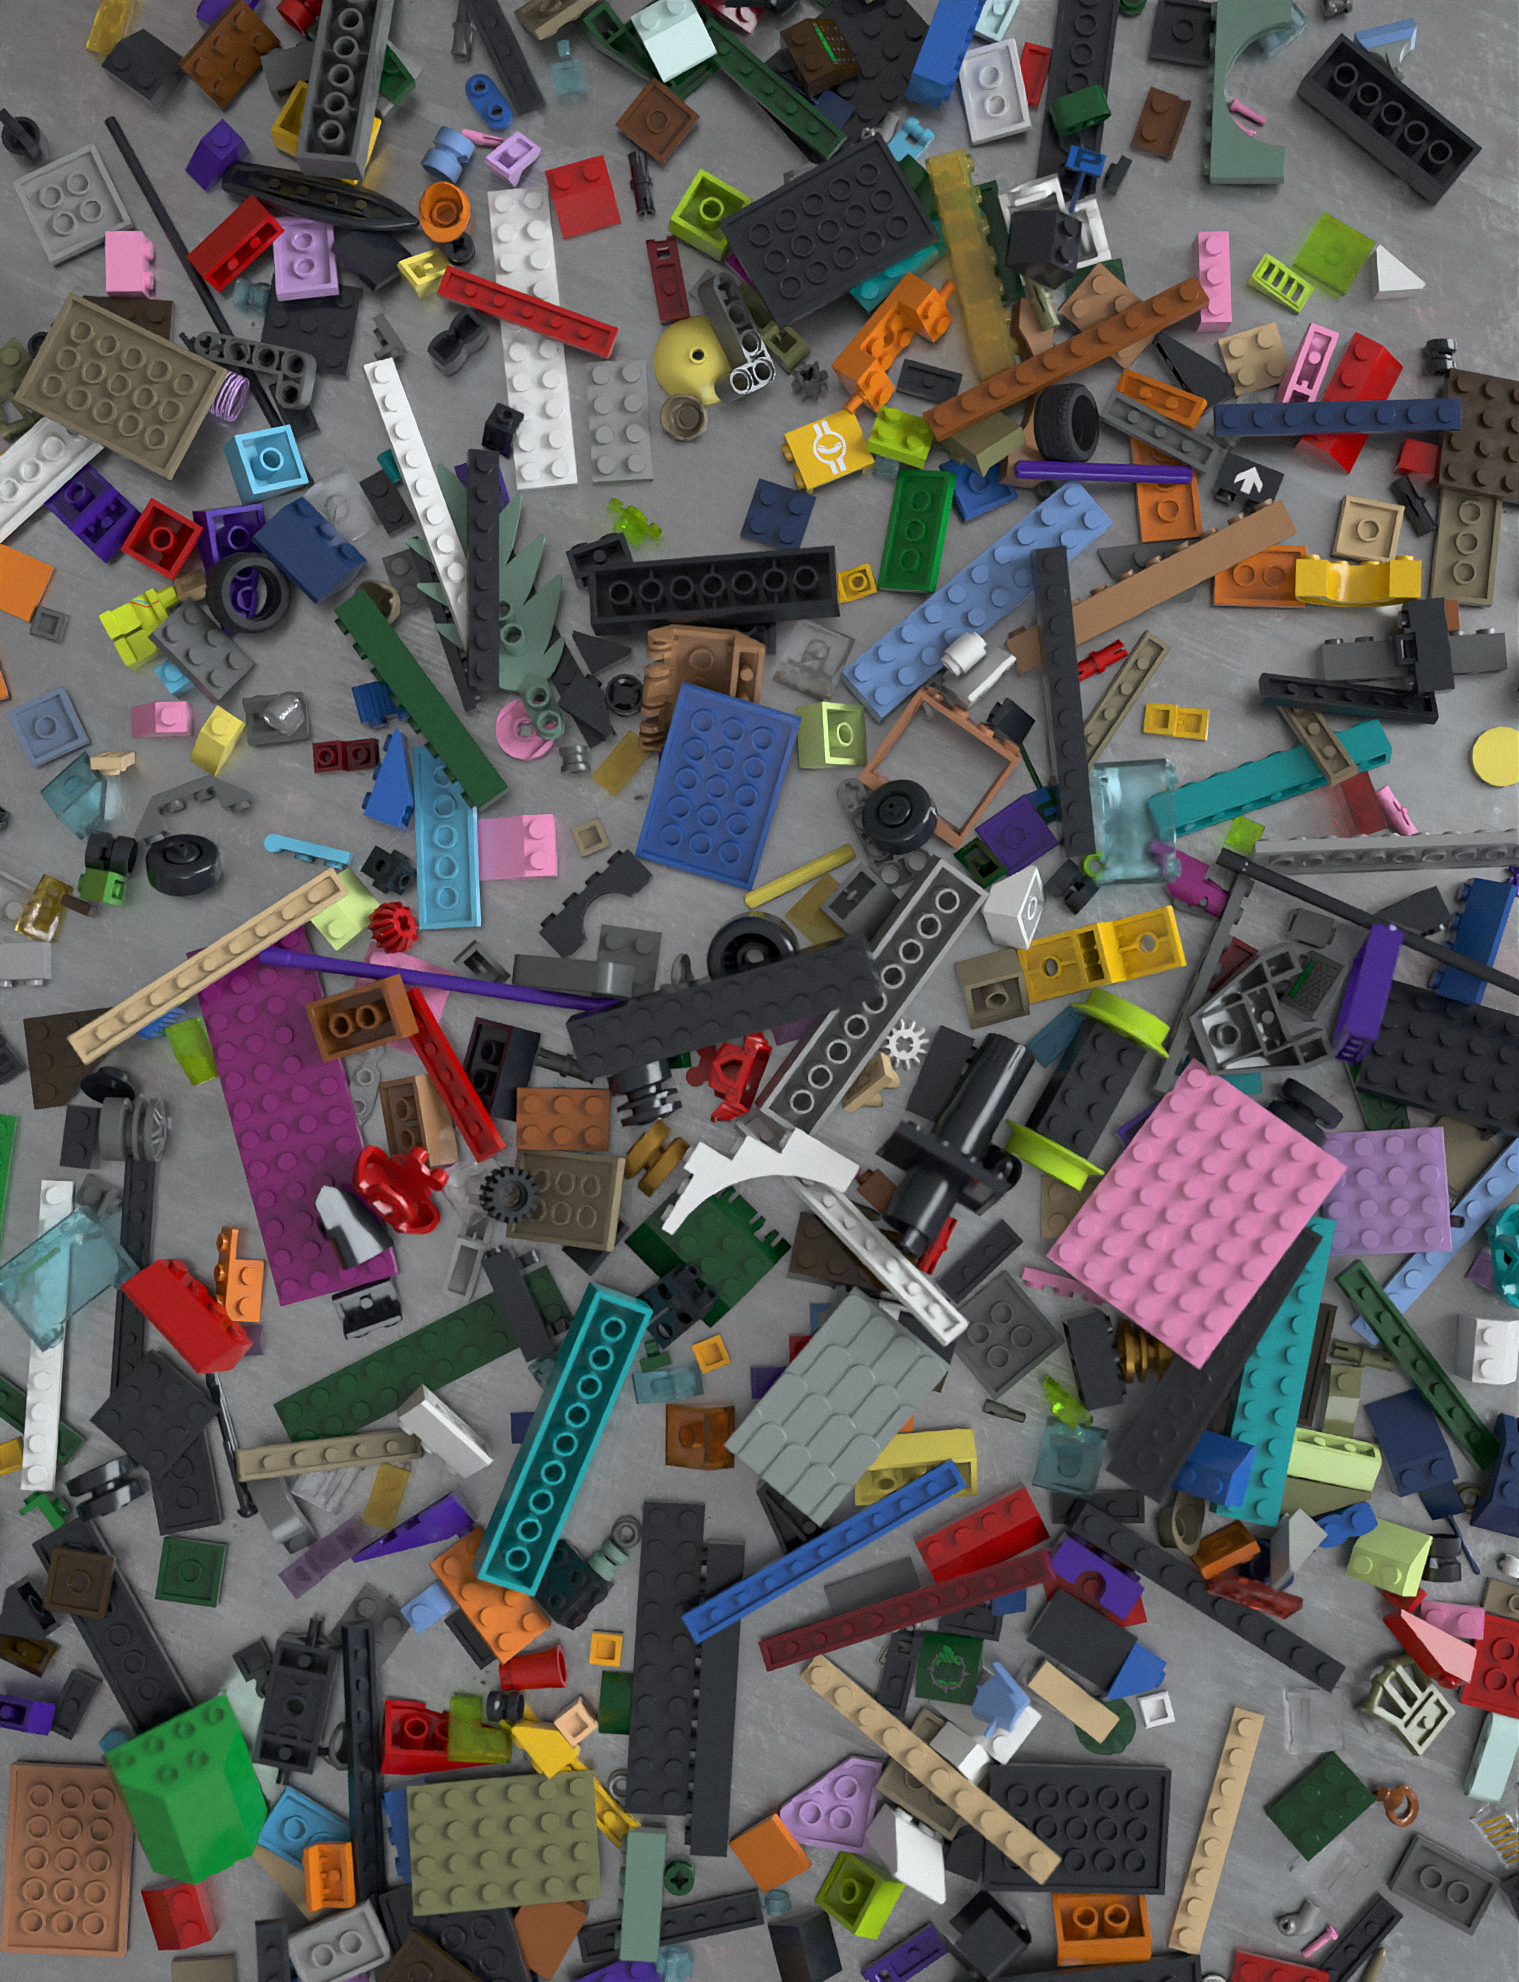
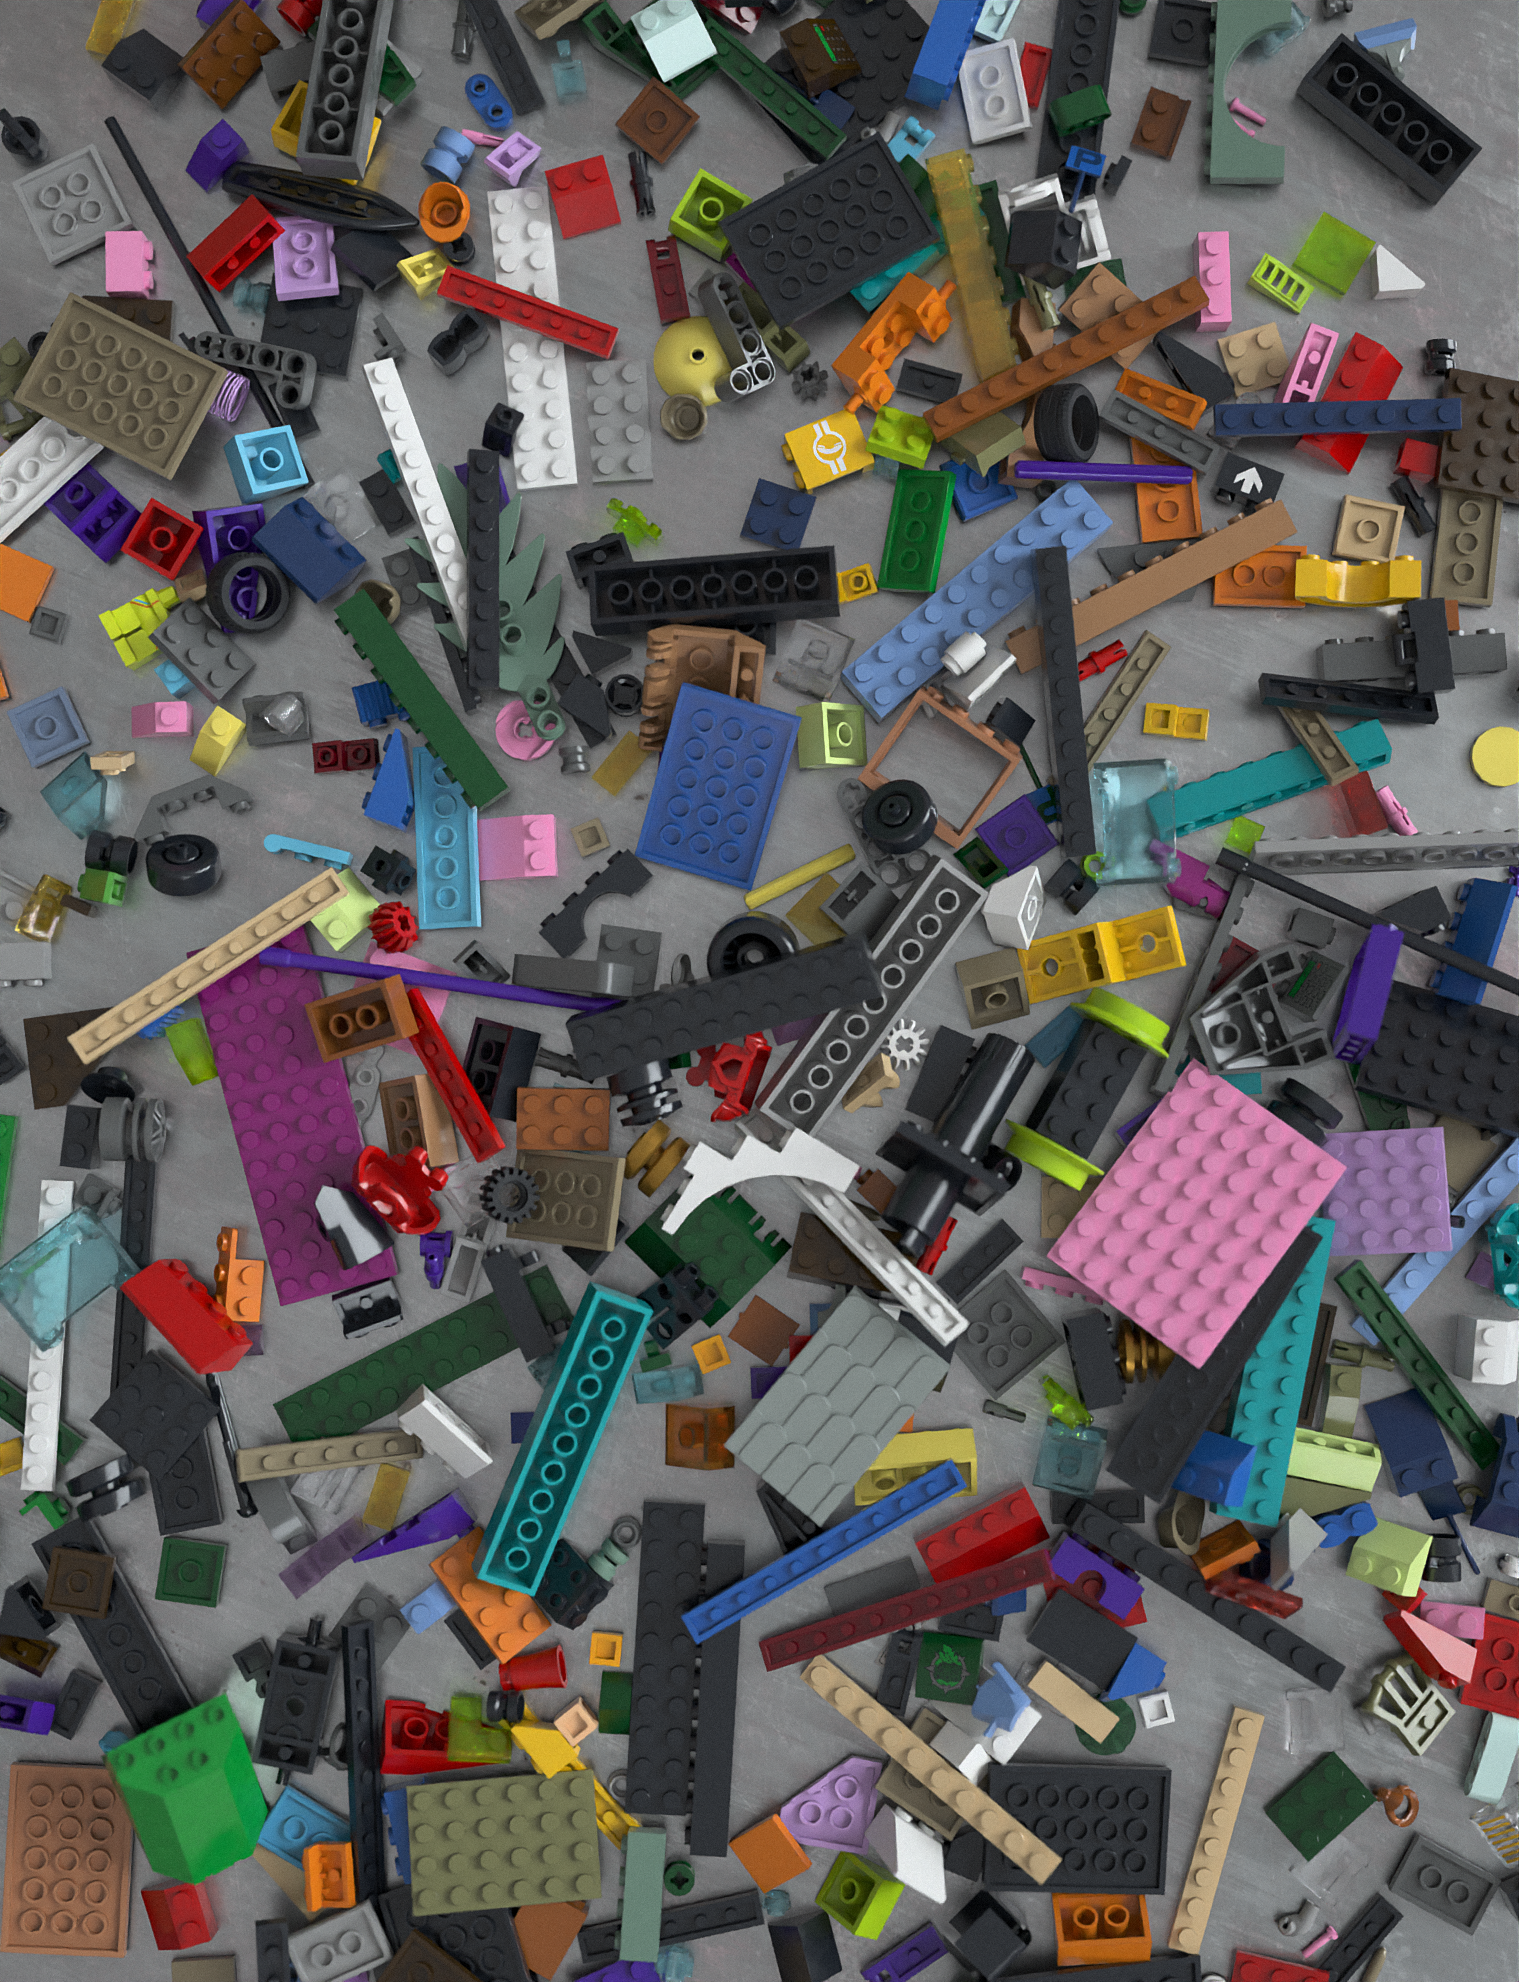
none -> dark purple piece [420,1230,454,1290]
none -> dark orange piece [728,1295,800,1366]

